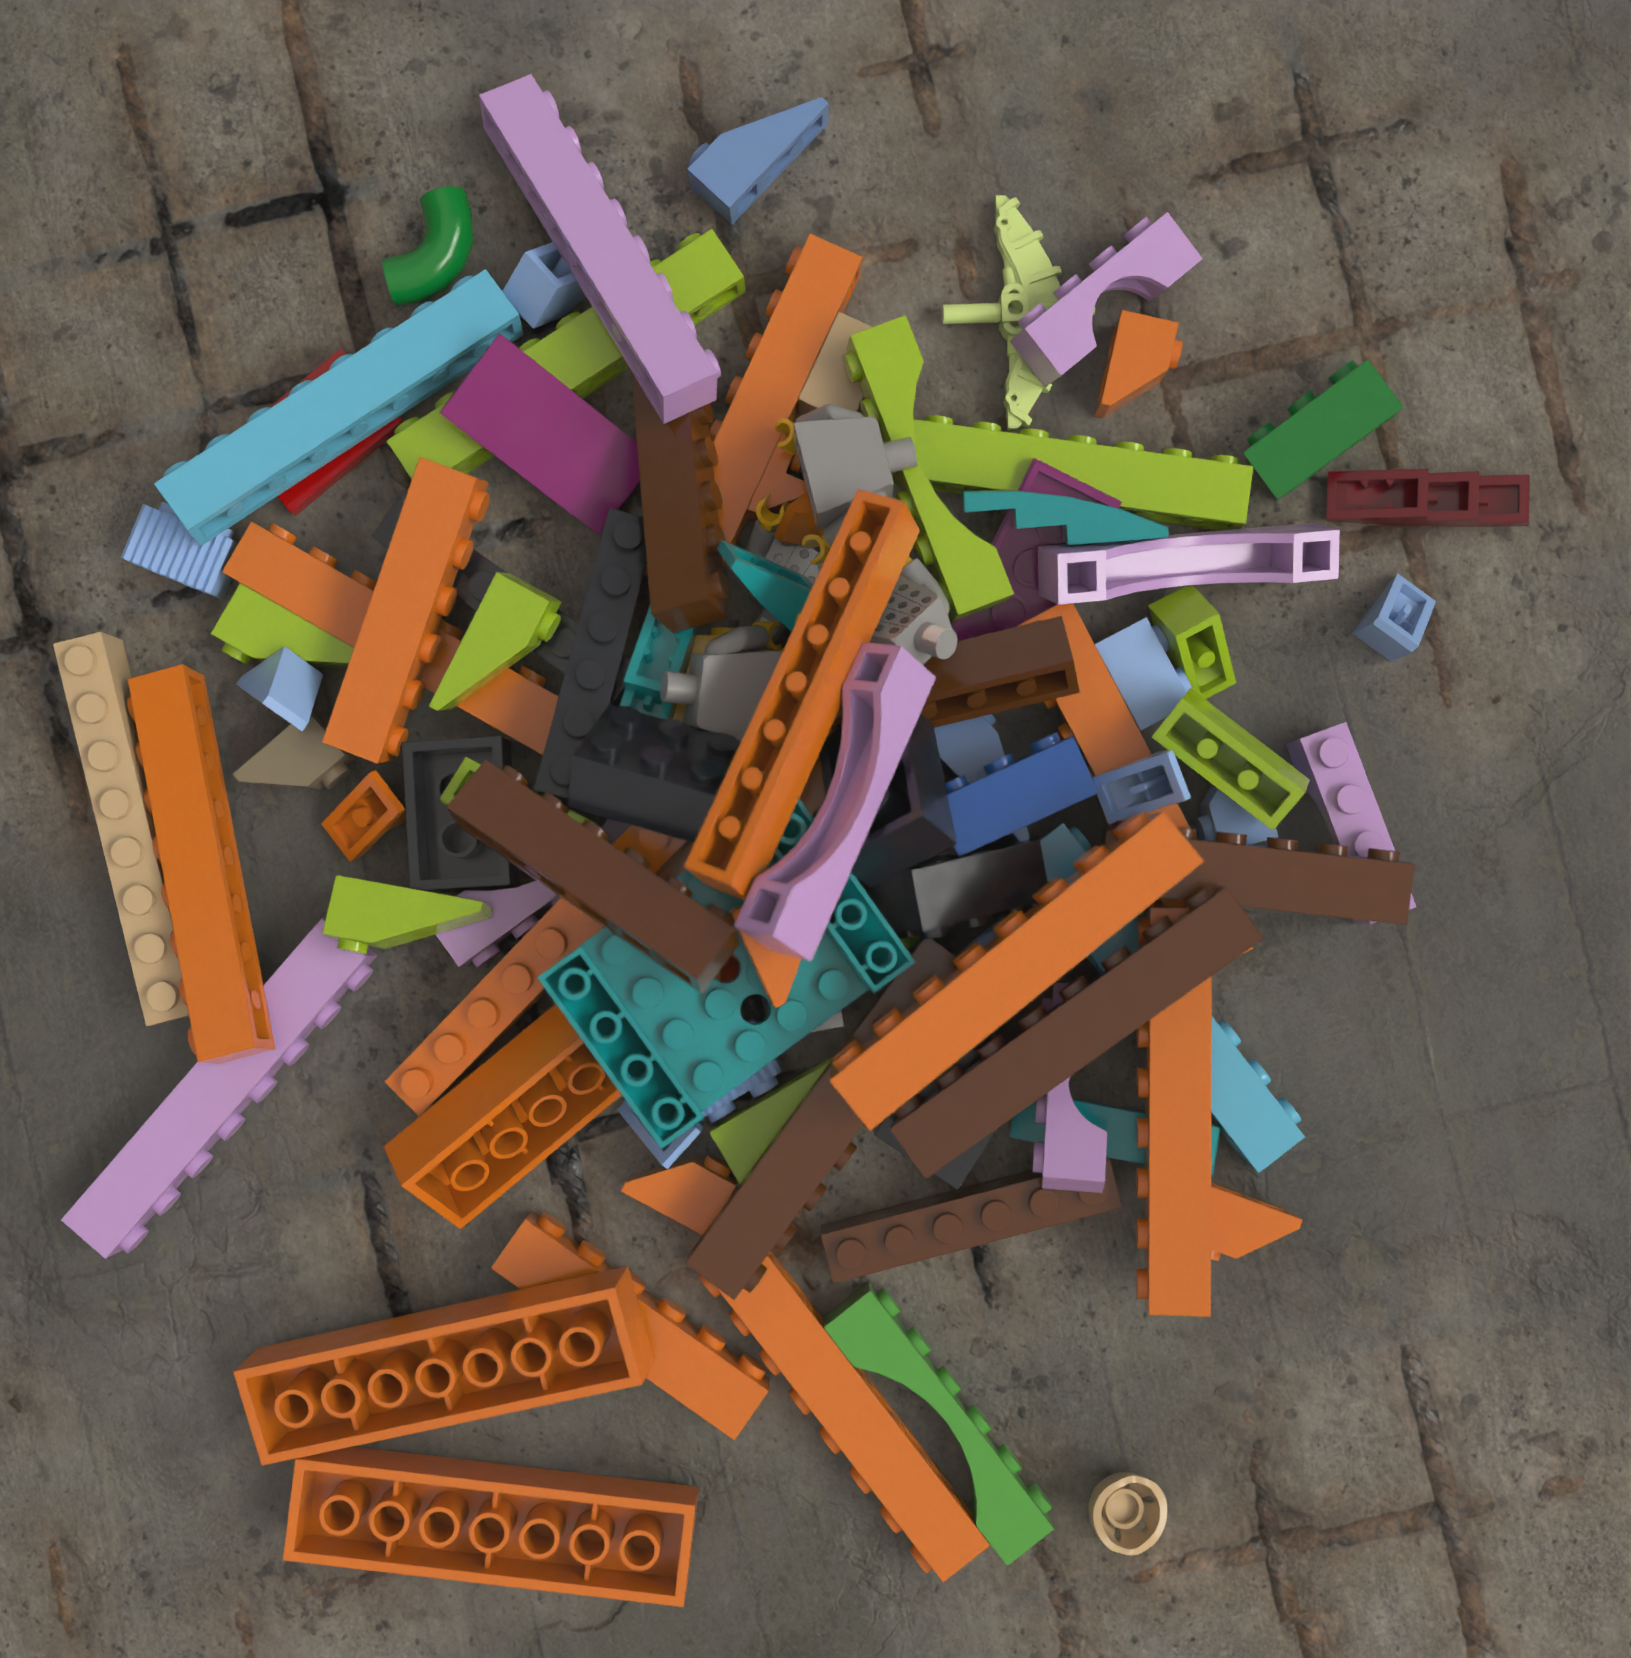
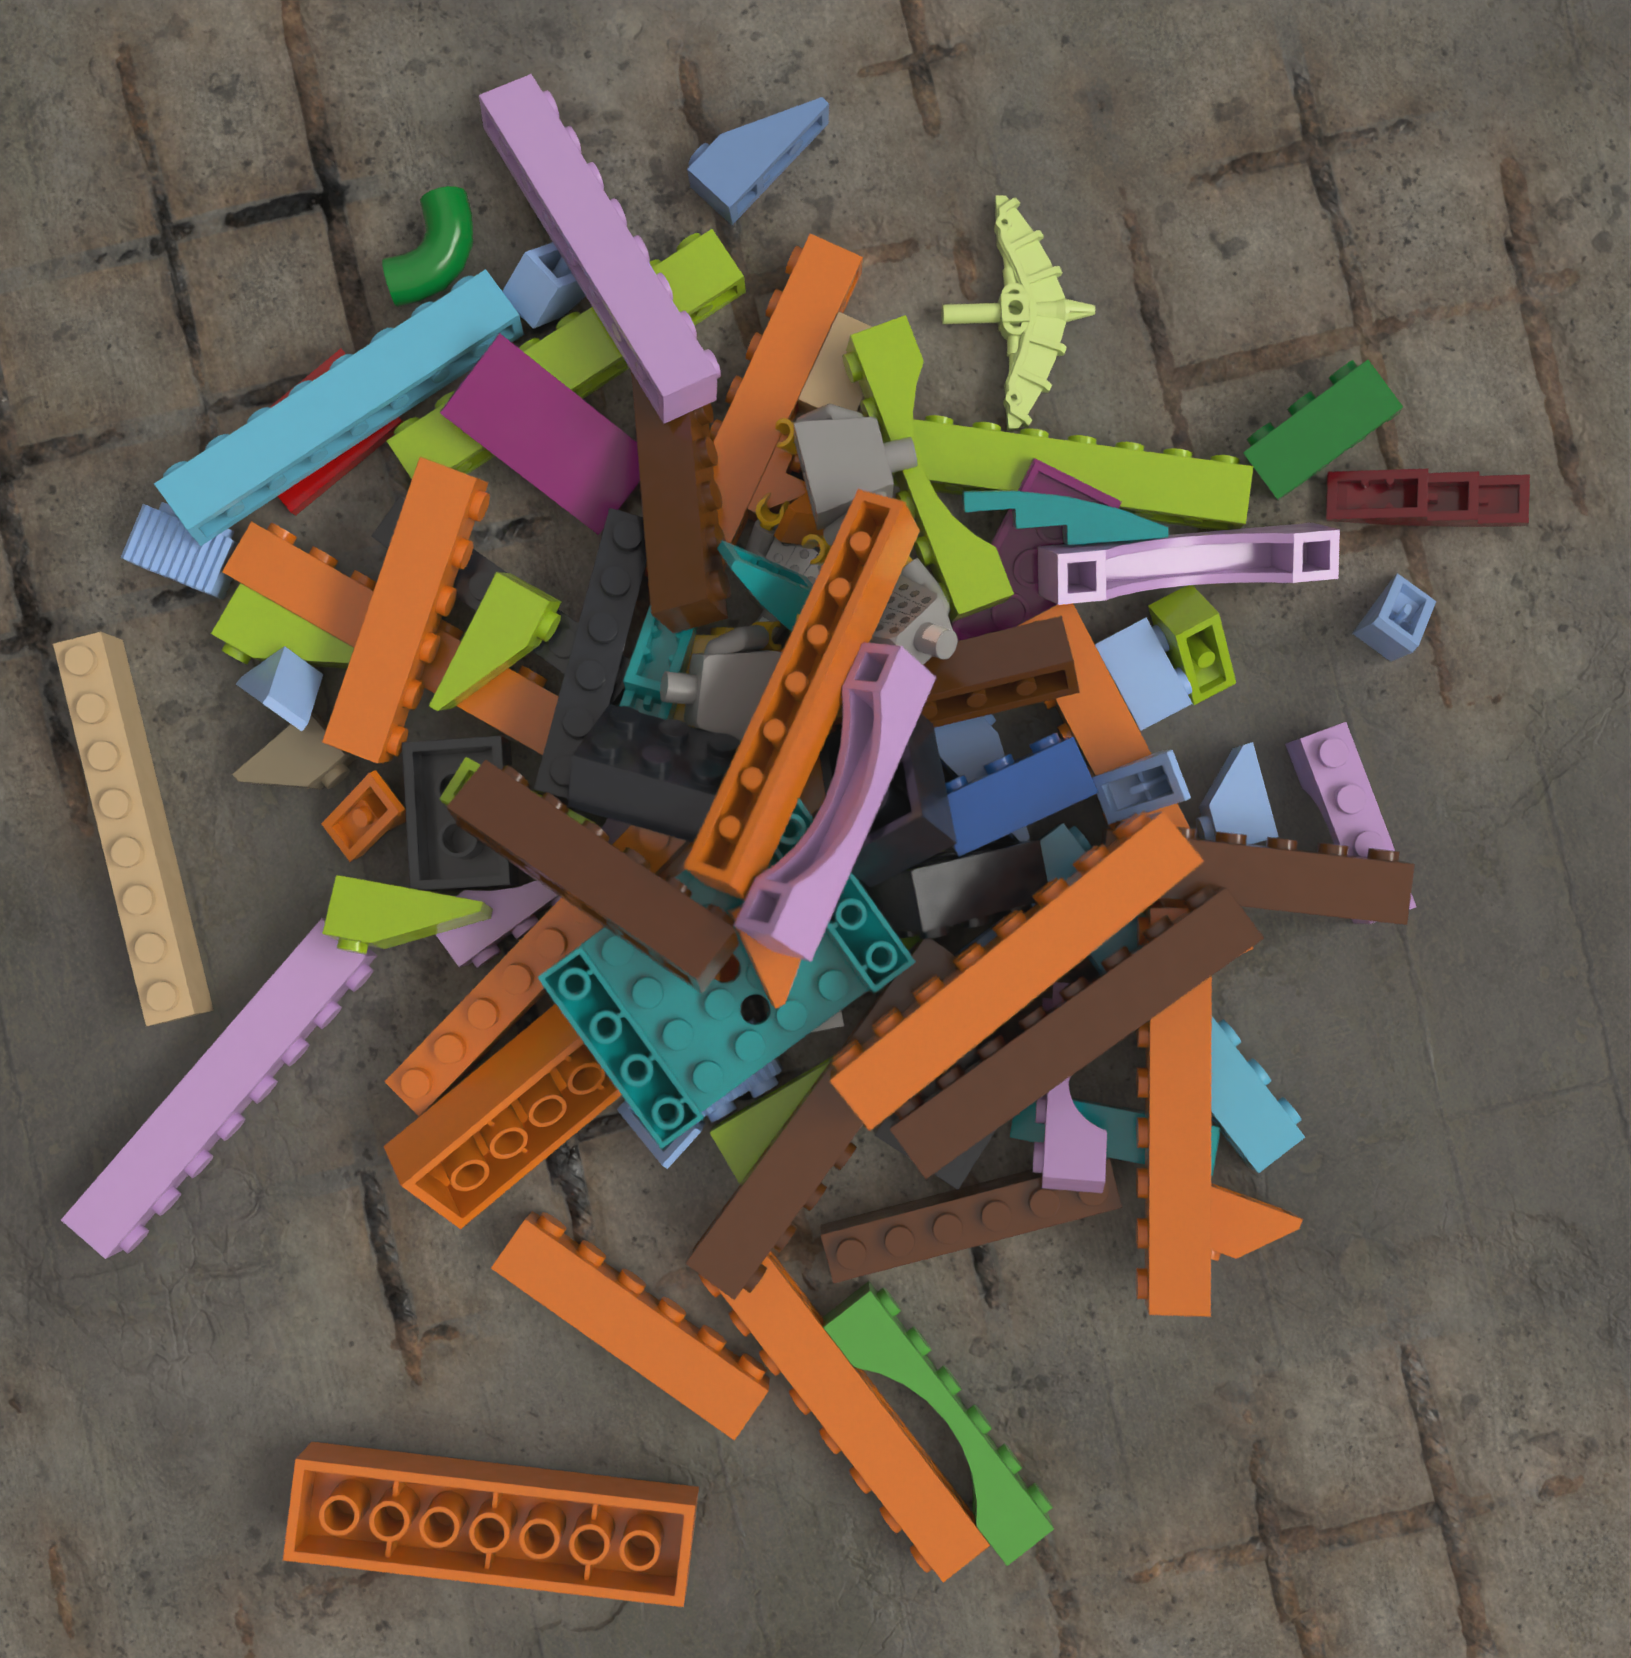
orange brick [127,664,276,1064] -> none
orange brick [233,1266,654,1466] -> none
orange slope [621,1154,737,1235] -> none
lavender arch [1010,212,1203,387] -> none
tan helmet [1088,1472,1167,1556] -> none
orange slope [1094,310,1183,418] -> none
lime brick [1152,688,1310,831] -> none

